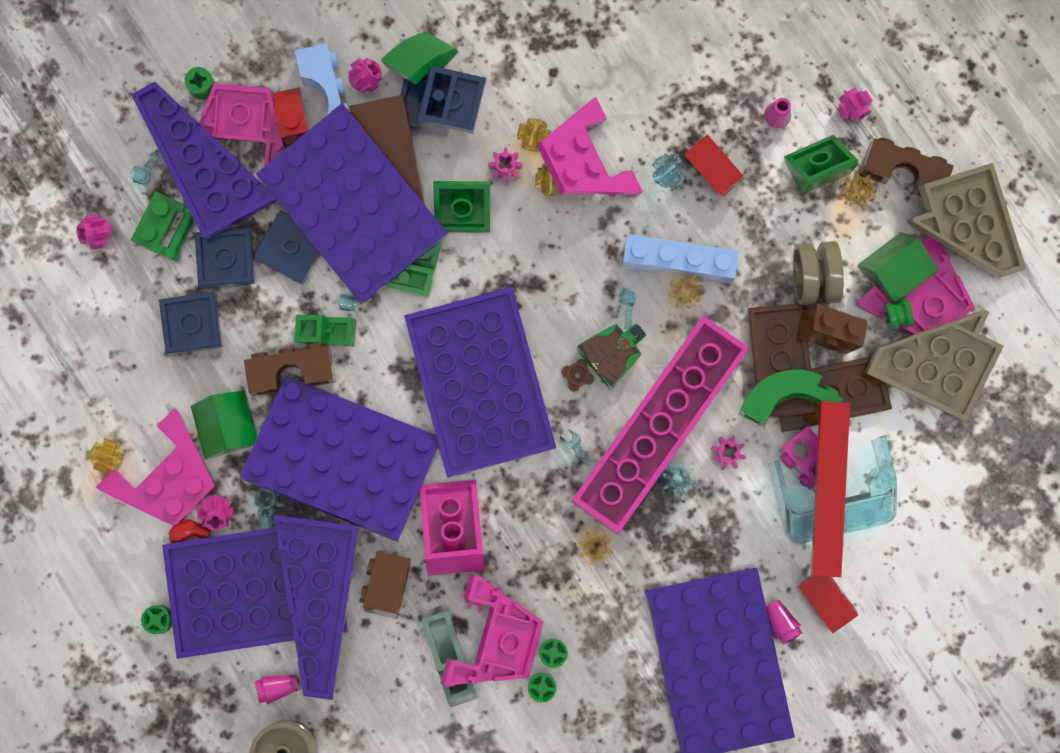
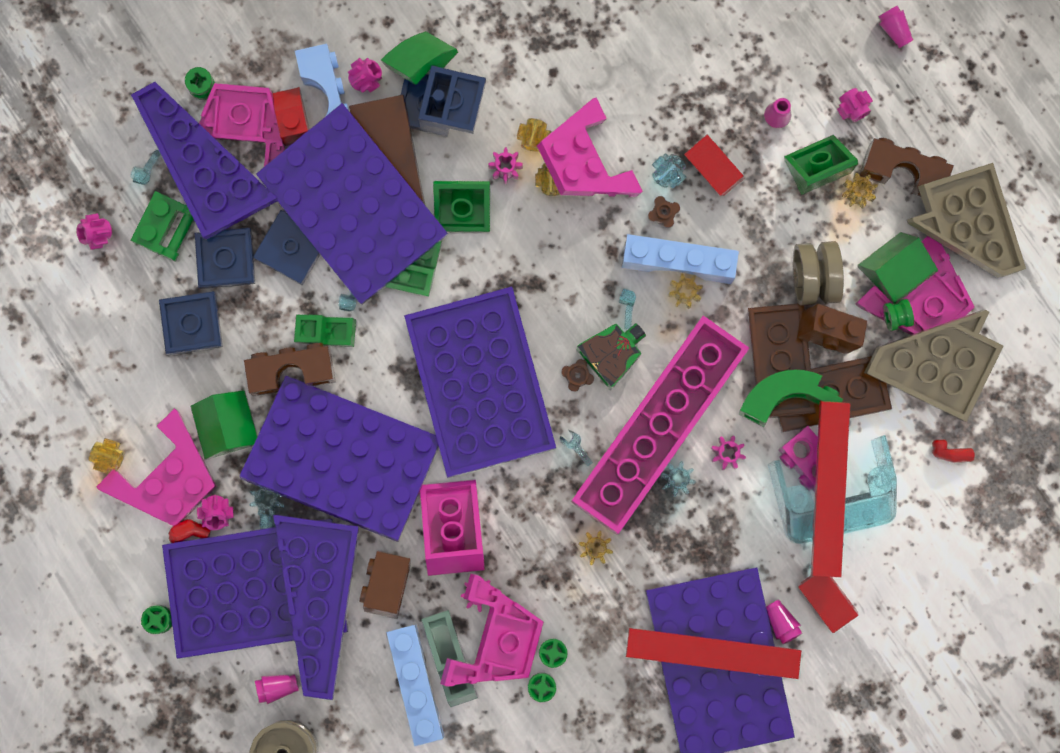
none -> light blue arch [386,624,444,746]
none -> red tile [625,628,802,679]
none -> reddish brown plate [648,196,680,228]
none -> dark pink cone [878,5,914,48]
none -> red arm [932,440,975,463]

